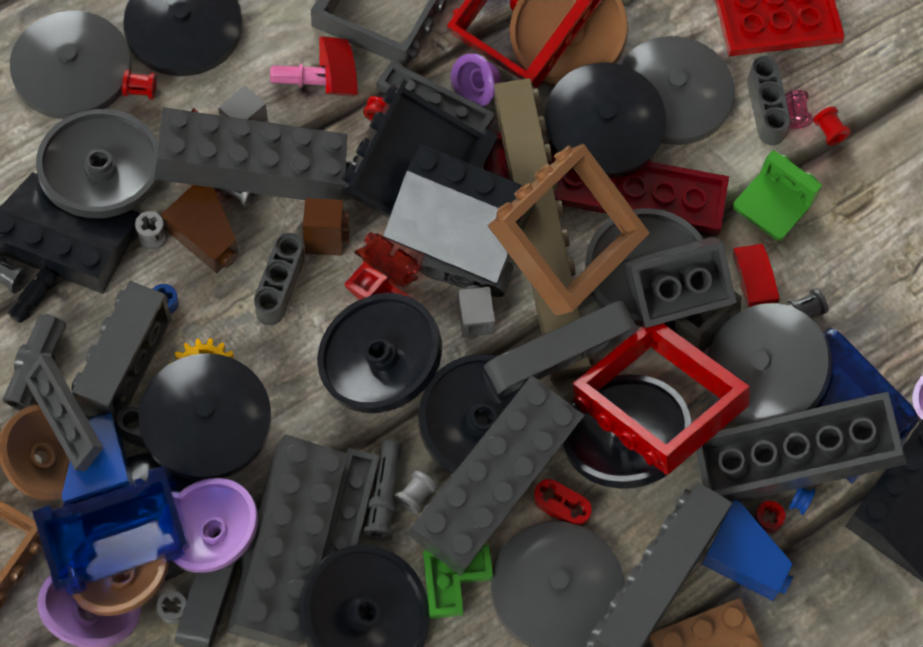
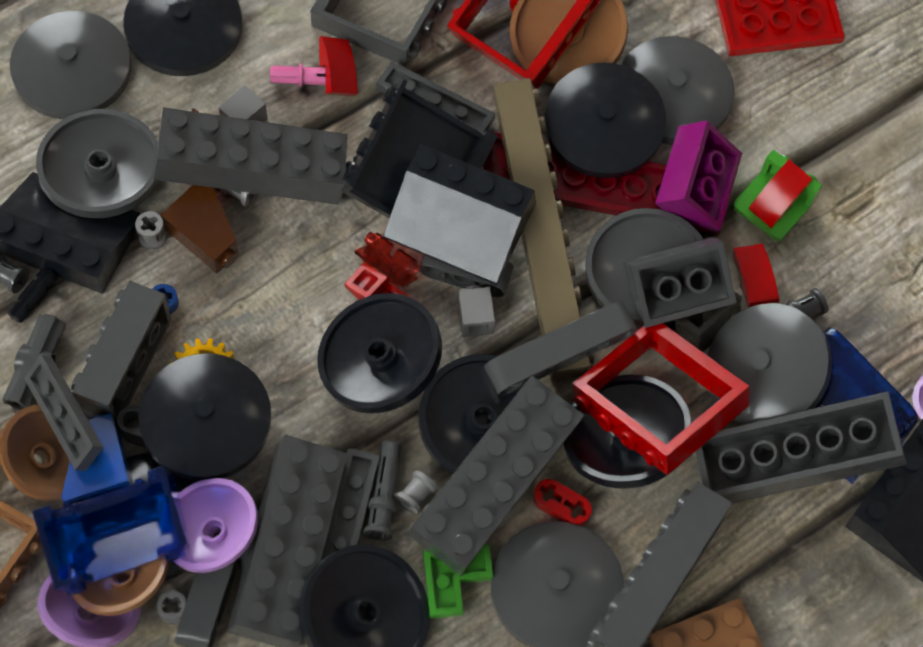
red bush [122,70,157,100] -> none
dark grey beam [254,233,304,325] -> none
reddish brown brick [303,198,350,256] -> none
red bush [363,96,386,121] -> none
medium lavender hat [450,54,501,107] -> none
medium nougat window [488,144,650,316] -> none
blue slope [702,499,793,601] -> none
dark grey beam [747,56,790,145] -> none
red bush [754,501,786,534] -> none
clear pink bush [785,90,813,129] -> none
blue bush [789,487,816,516] -> none
red bush [813,106,851,146] -> none
none -> magenta slope [655,120,742,232]
none -> red slope [748,159,813,229]

